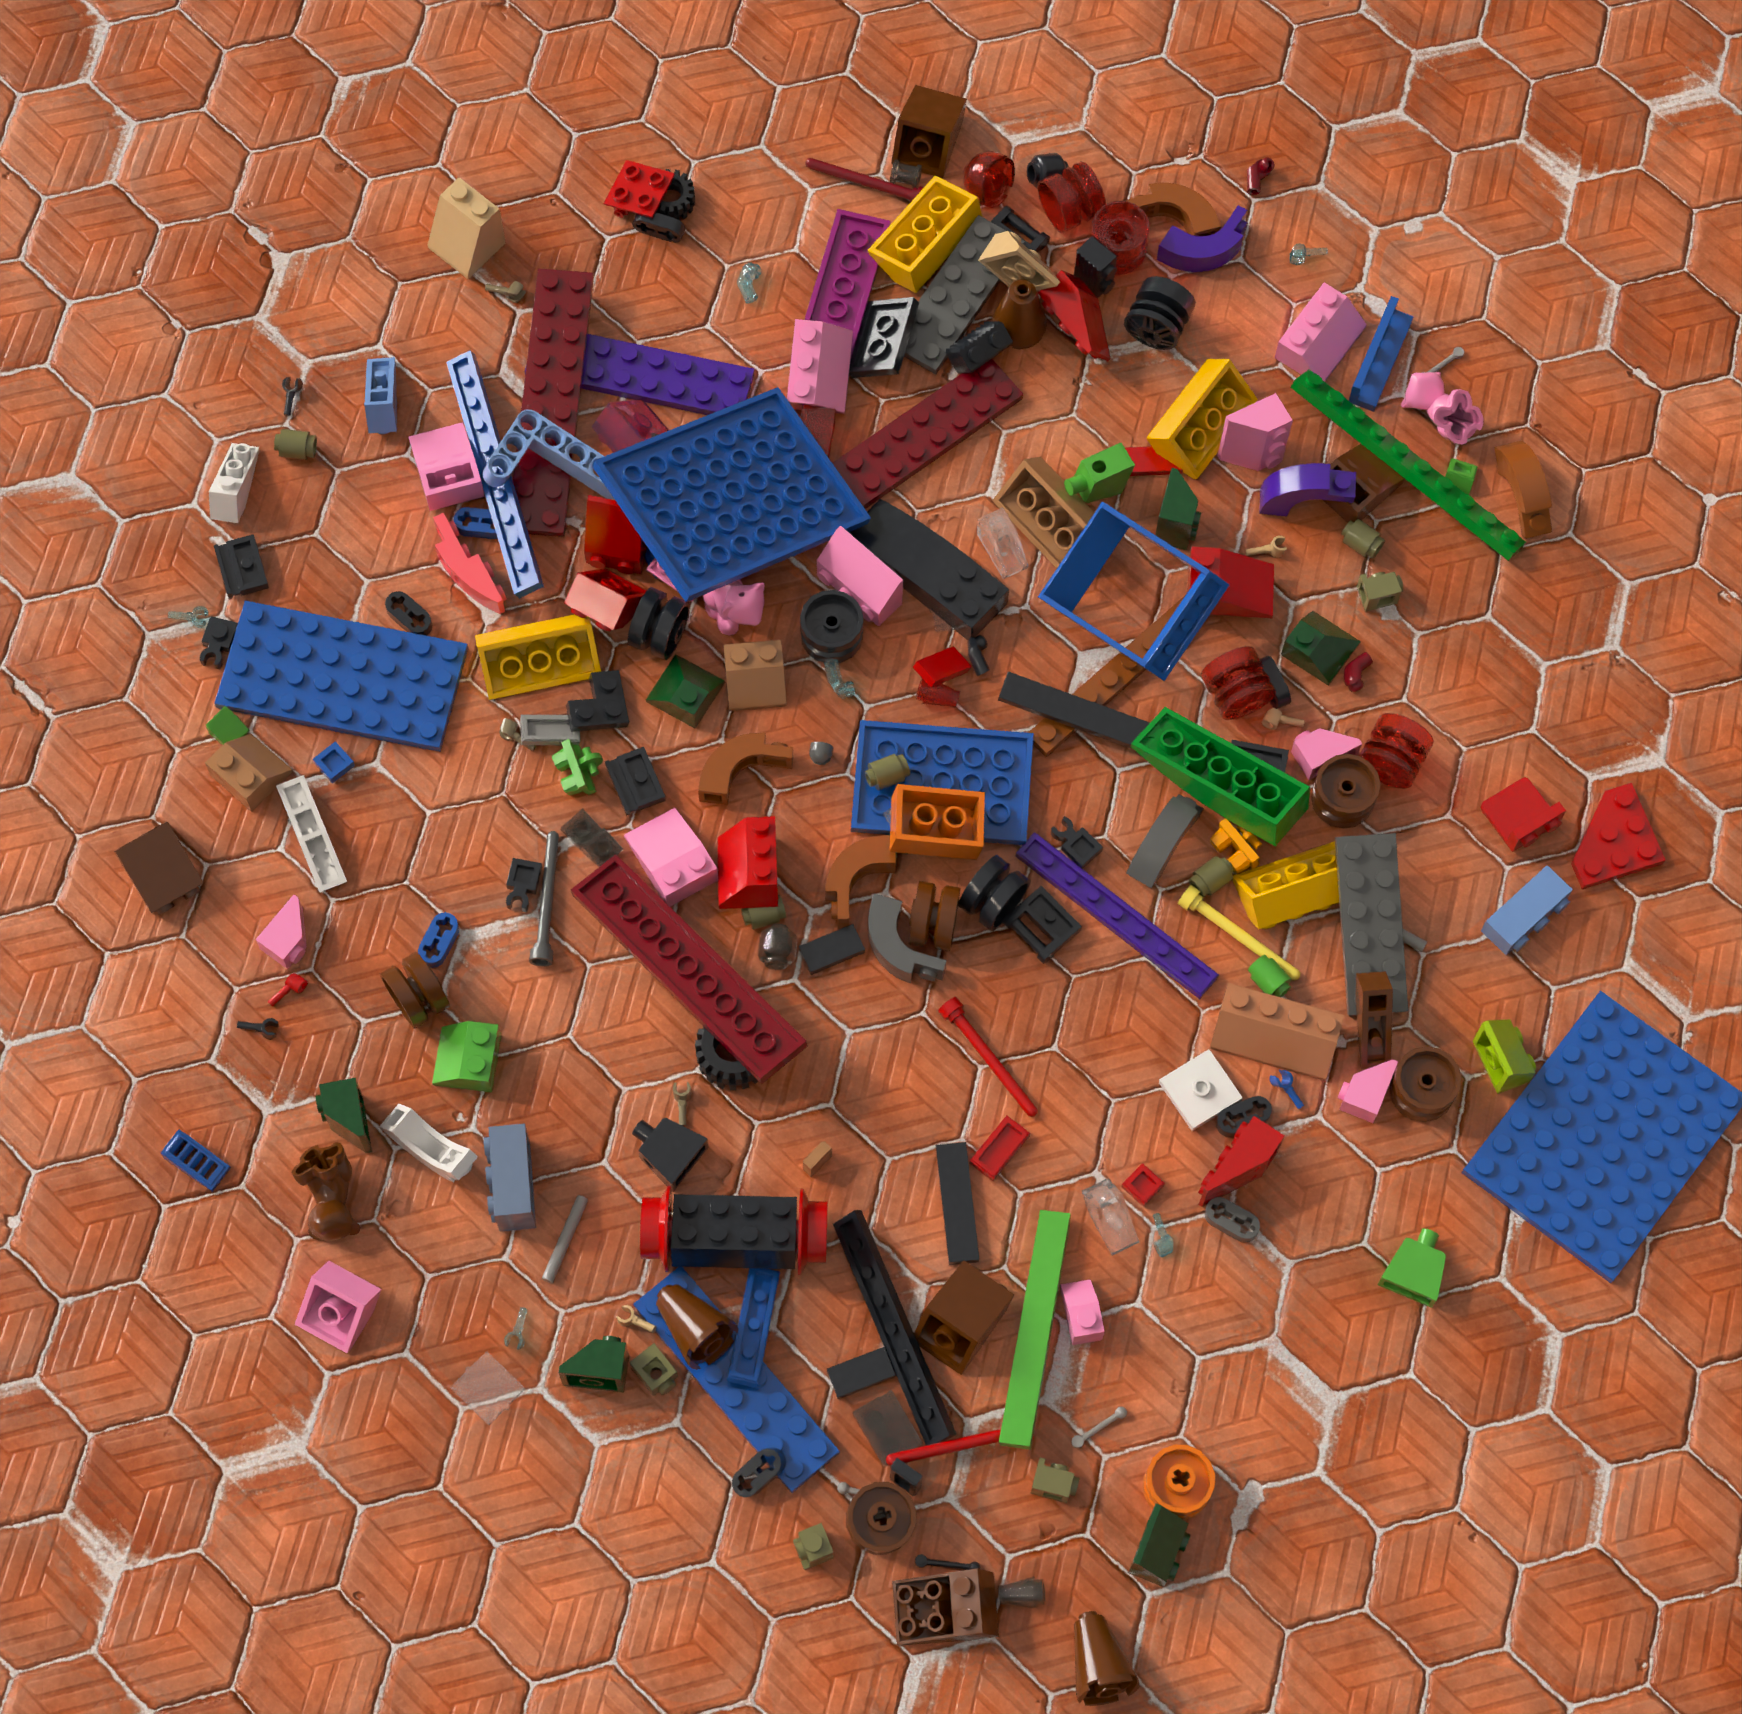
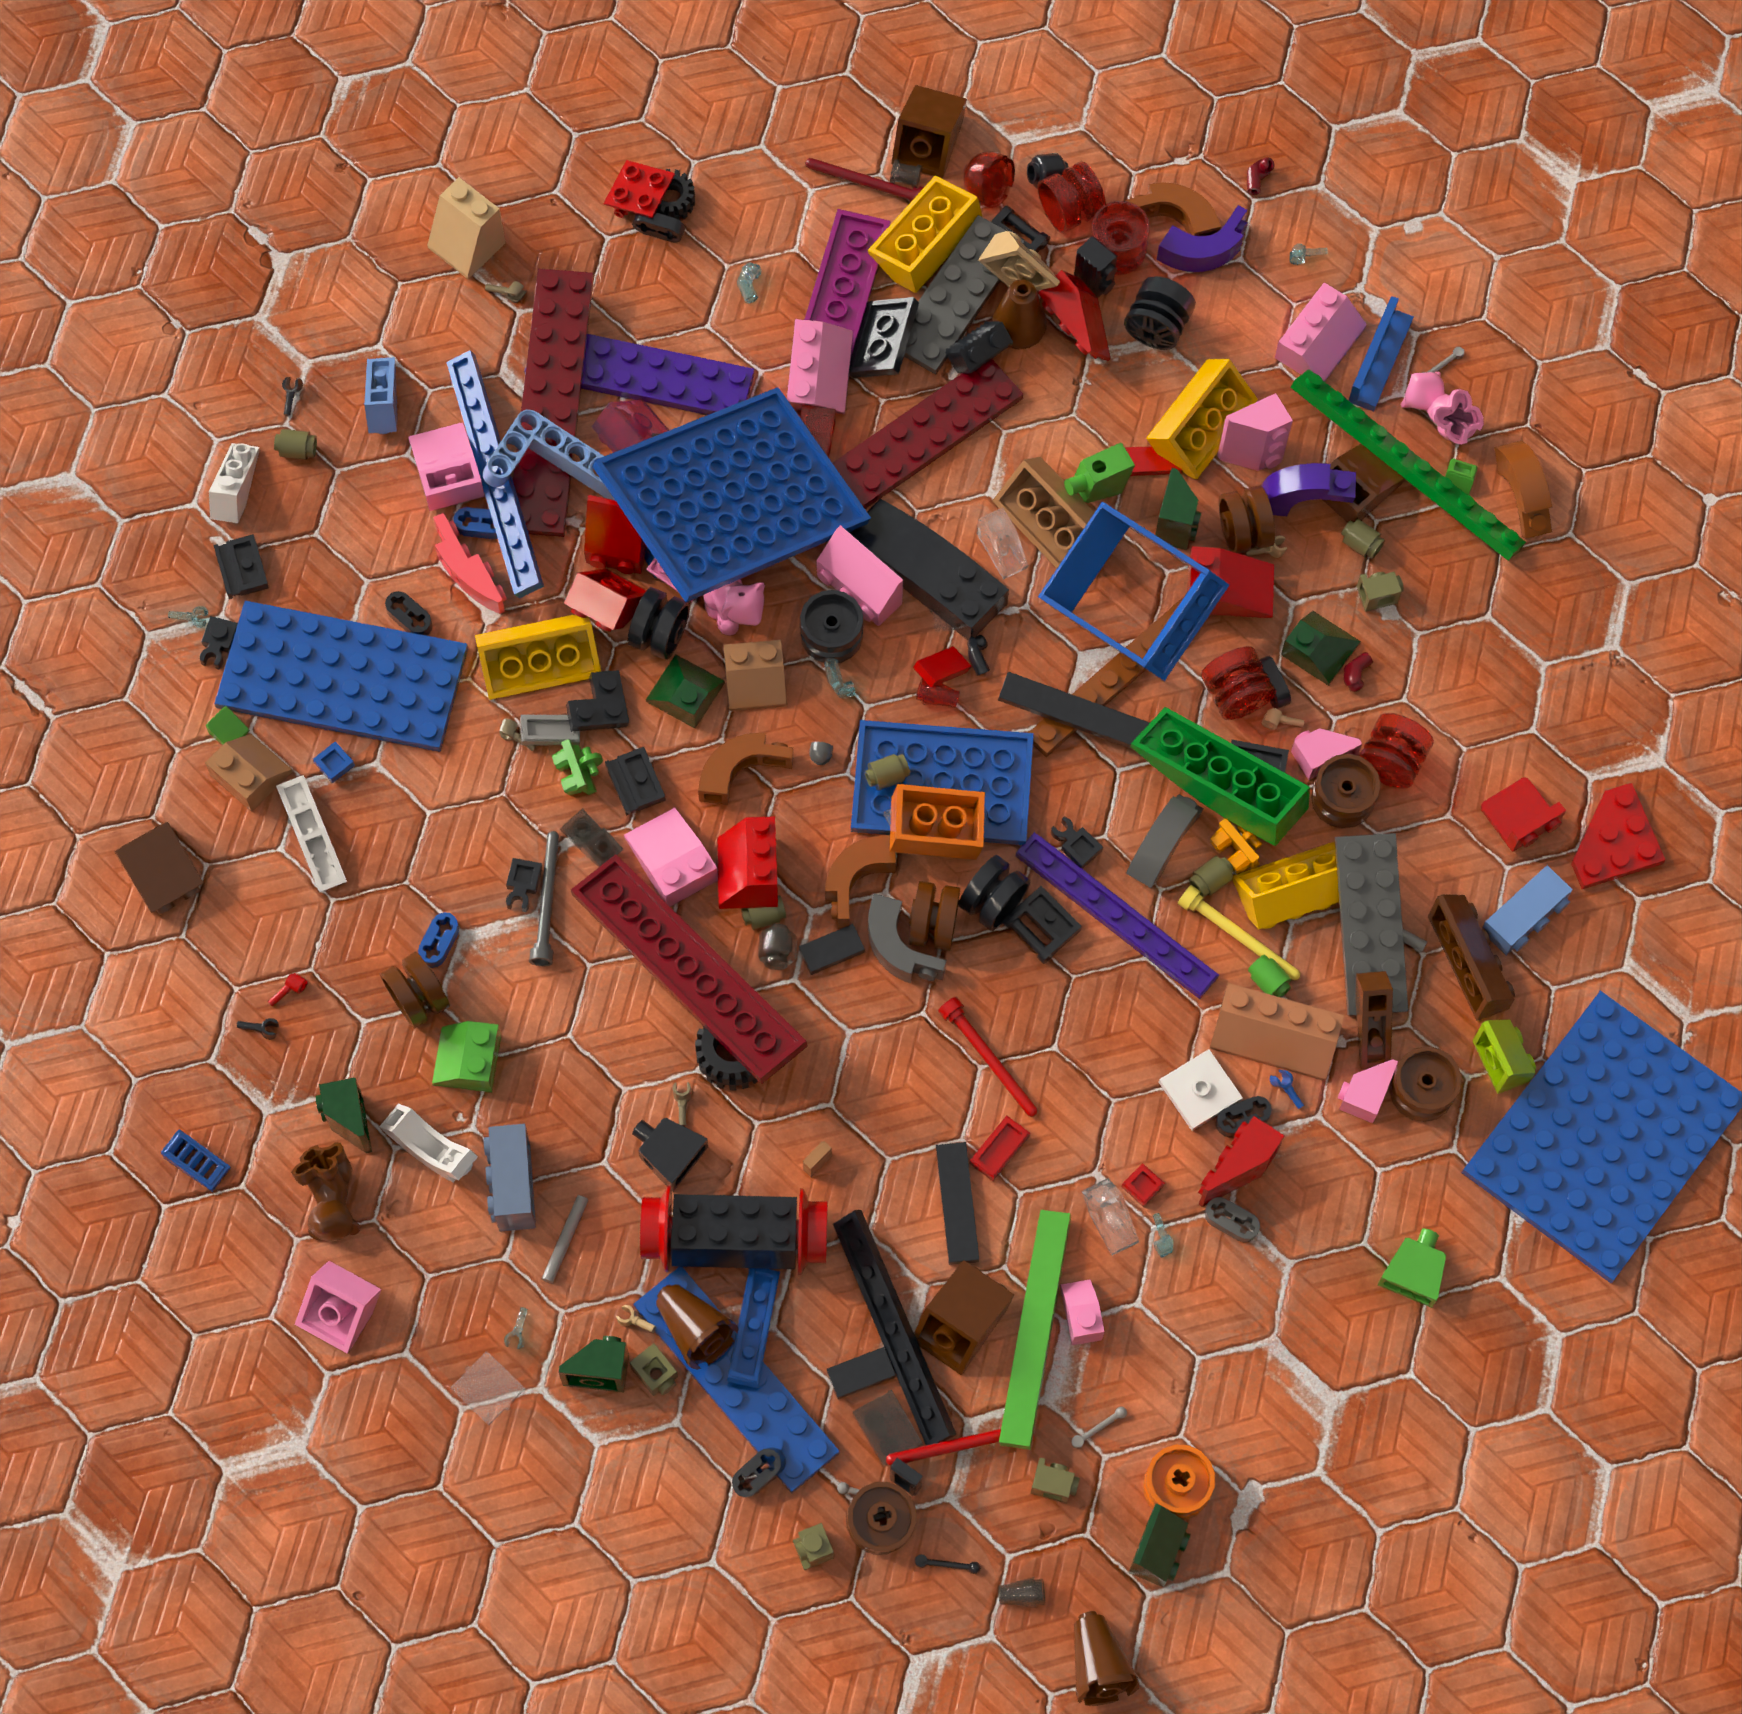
bright pink slope [256,895,307,969] -> none
reddish brown slope [892,1568,999,1645] -> none
none -> reddish brown wheel [1219,485,1275,554]
none -> reddish brown slope [1428,894,1515,1021]

